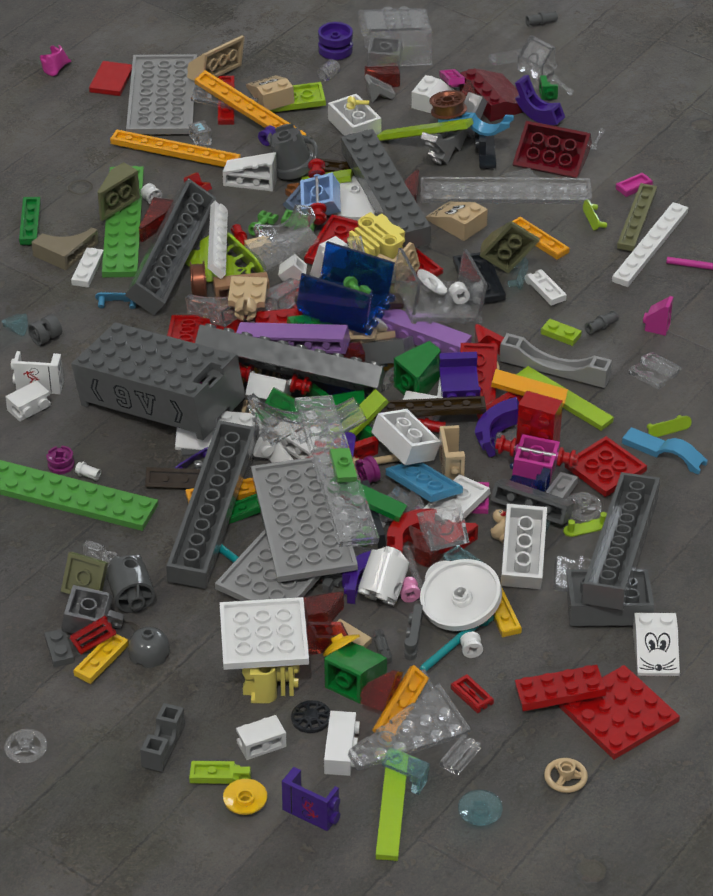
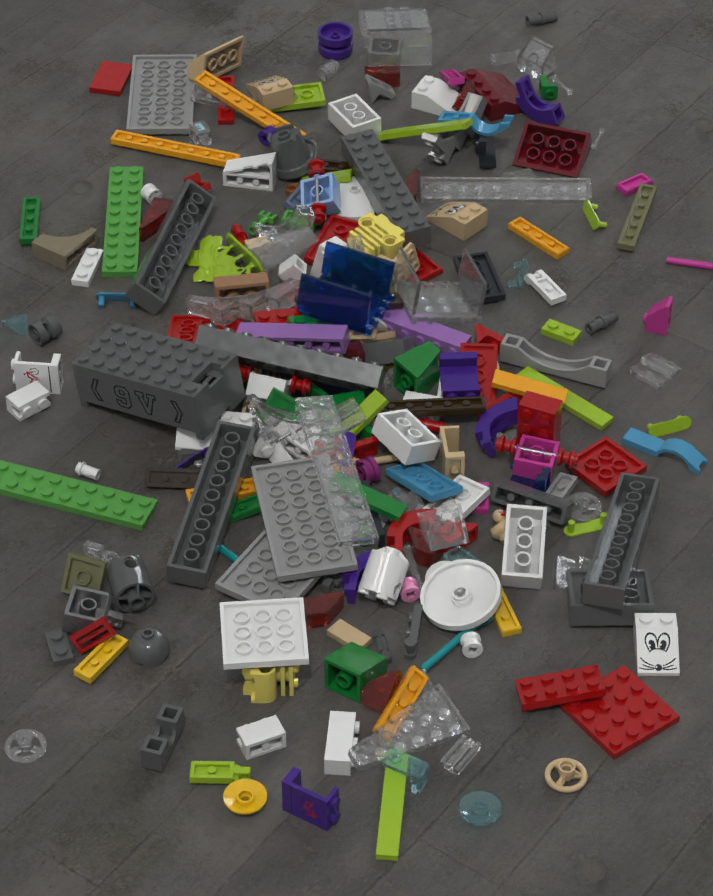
dark pink hair [40,45,71,76] -> none
magenta wheel [46,446,75,474] -> none
olive slope [98,162,140,221] -> none
copper wheel [190,261,207,301] -> none
white plate [208,201,228,279] -> none
tan plate [228,276,268,321] -> none
black wheel [291,700,330,733] -> none
clear red slope [306,622,348,654] -> none
yellow dish [323,633,360,657] -> none
bright green plate [329,448,357,482] -> none
bright green hinge [343,276,371,308] -> none
light yellow hand [346,96,369,109] -> none
white dish [417,269,447,295] -> none
copper wheel [429,90,467,119] -> none
white wheel [449,282,470,304] -> none
red tile [451,674,494,714] -> none
olive slope [480,221,540,274] -> none
white plate [612,202,688,287] -> none

